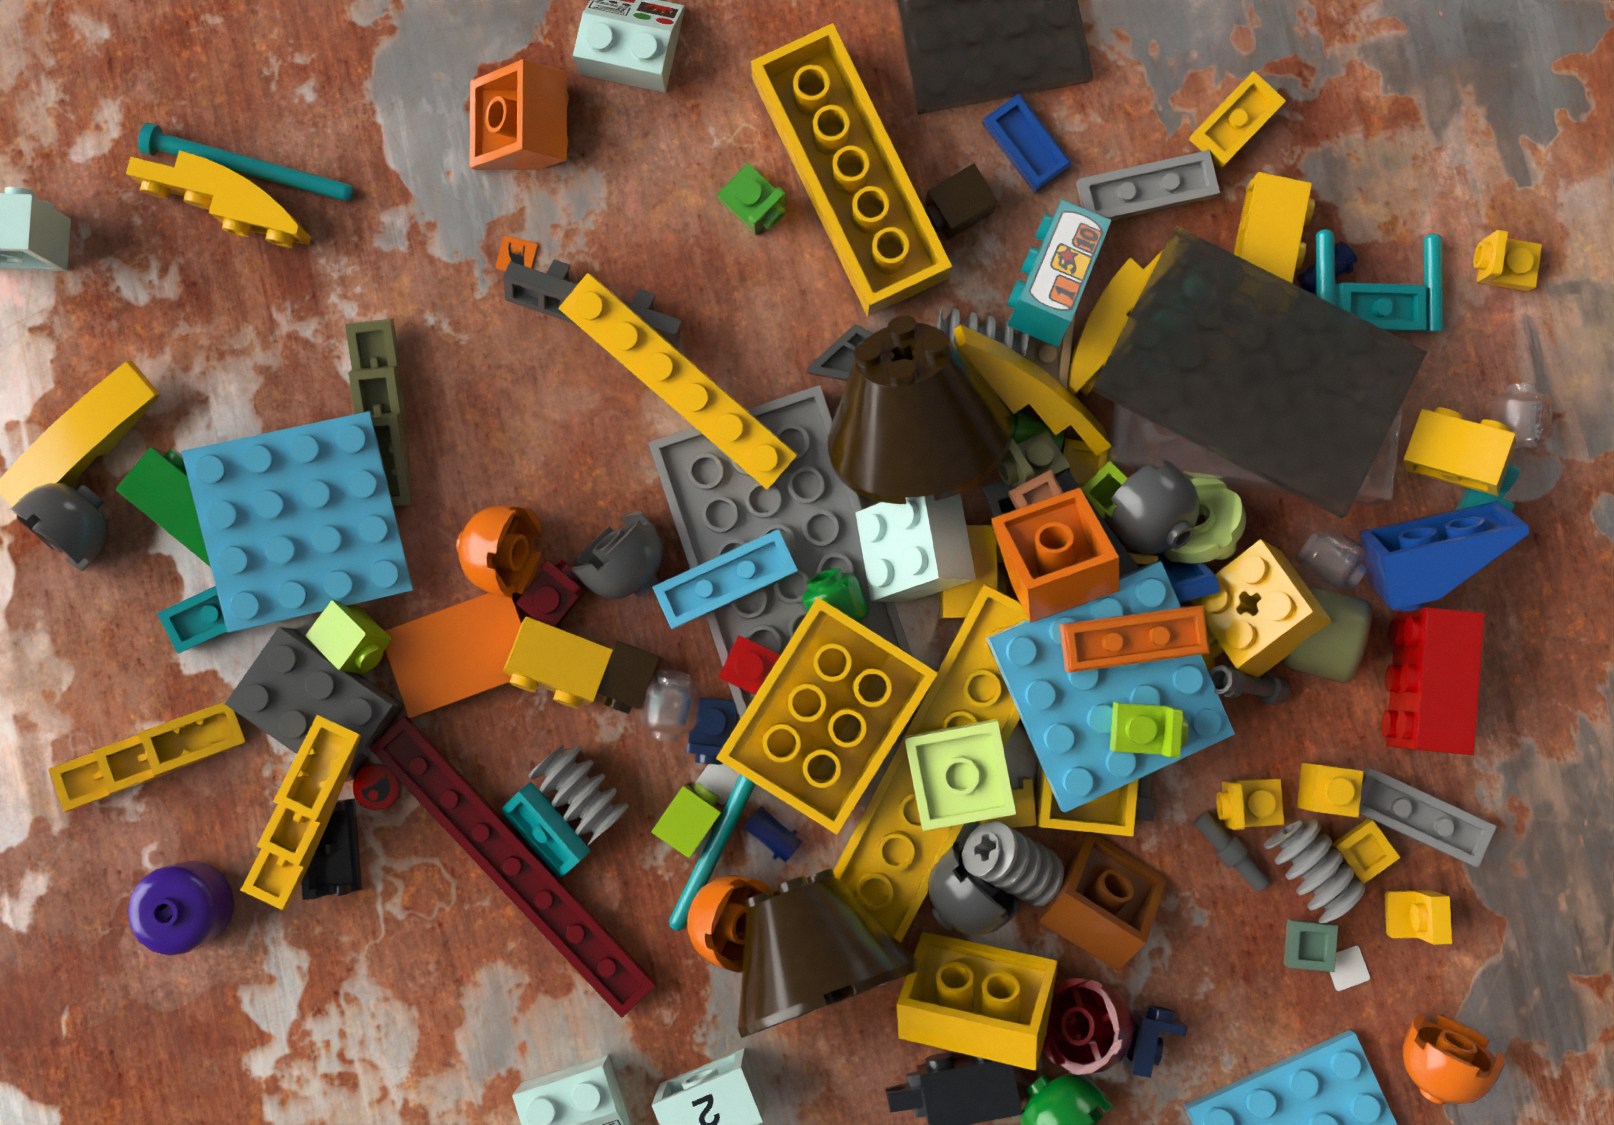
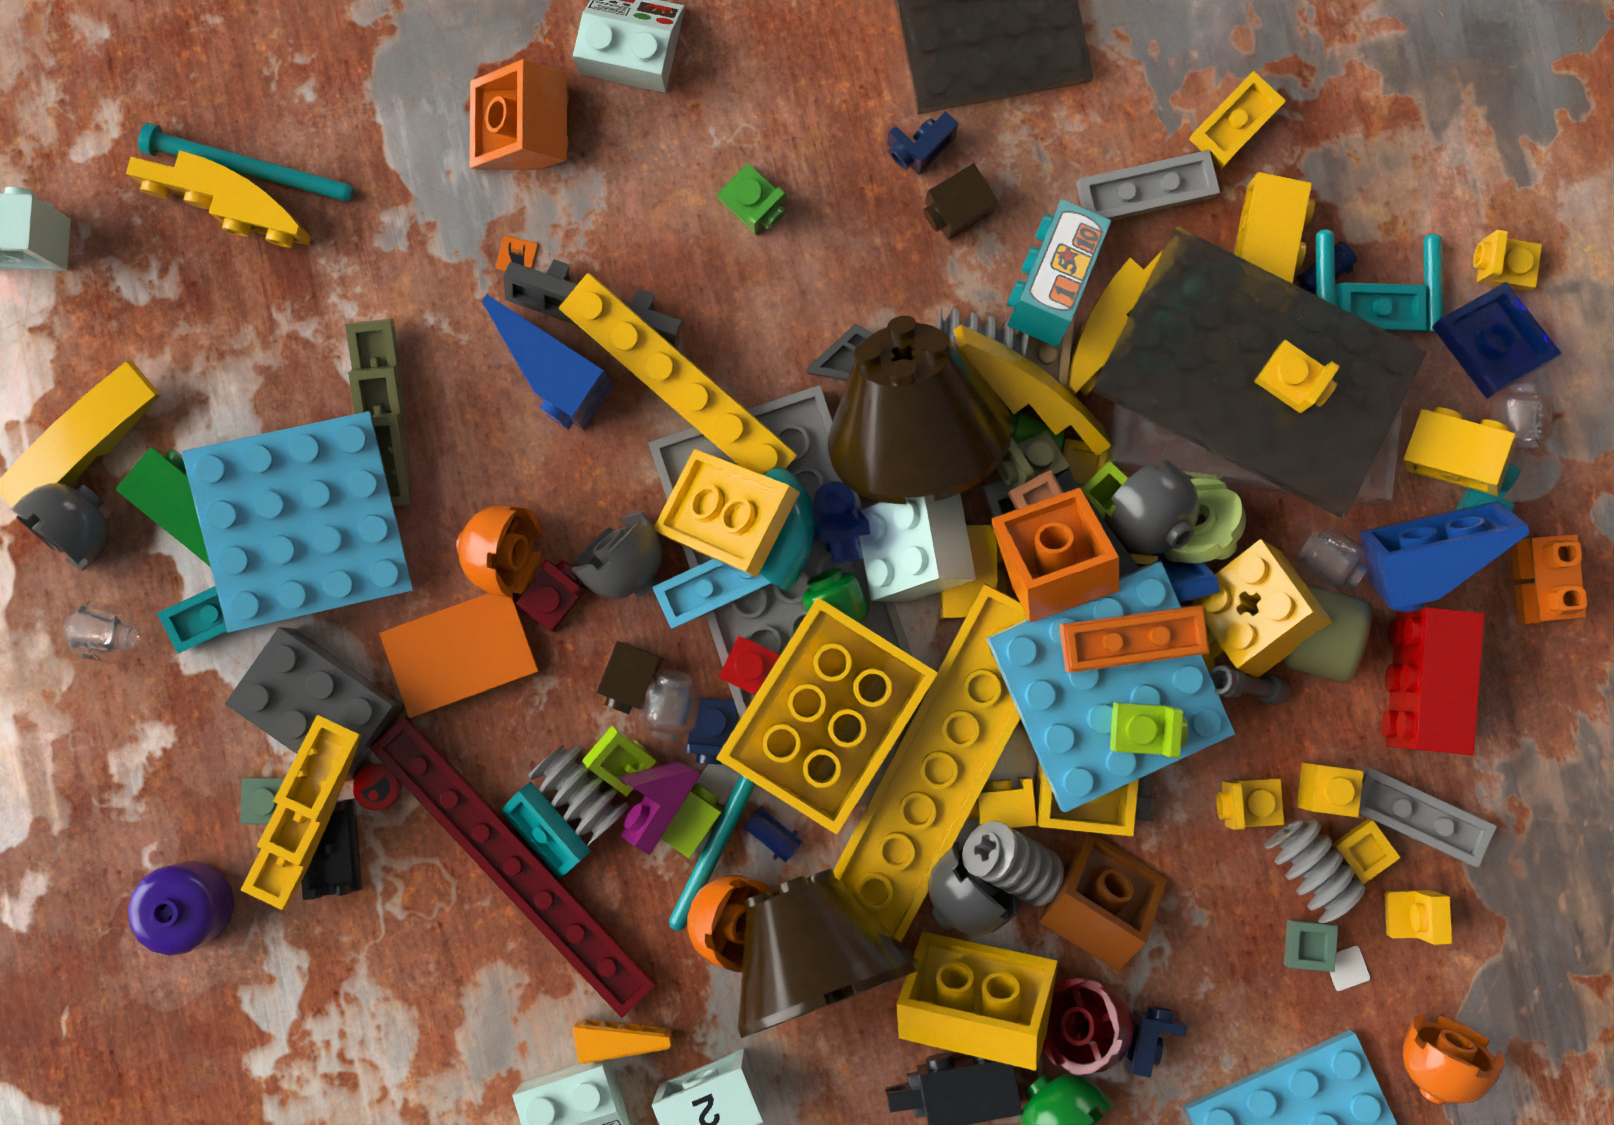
yellow slope [48,701,246,813] -> none
brick [305,600,392,675] -> none
yellow brick [502,616,613,709] -> none
yellow brick [751,23,952,317] -> none
yellowish green plate [904,719,1016,831] -> none
blue tile [982,93,1072,194] -> none
dark grey bar [1193,811,1270,892] -> none
none -> clear head [63,600,140,664]
none -> sand green plate [240,777,285,824]
none -> blue slope [482,294,614,430]
none -> light orange slope [573,1019,675,1064]
none -> lime bracket [582,725,656,797]
none -> magenta slope [618,761,701,855]
none -> yellow plate [654,449,800,578]
none -> teal cylinder [760,467,816,591]
none -> clear blue hips [813,481,870,564]
none -> dark blue bracket [887,111,959,175]
none -> yellow bracket [1254,340,1340,414]
none -> clear blue plate [1432,282,1562,399]
none -> orange hips [1510,534,1587,625]

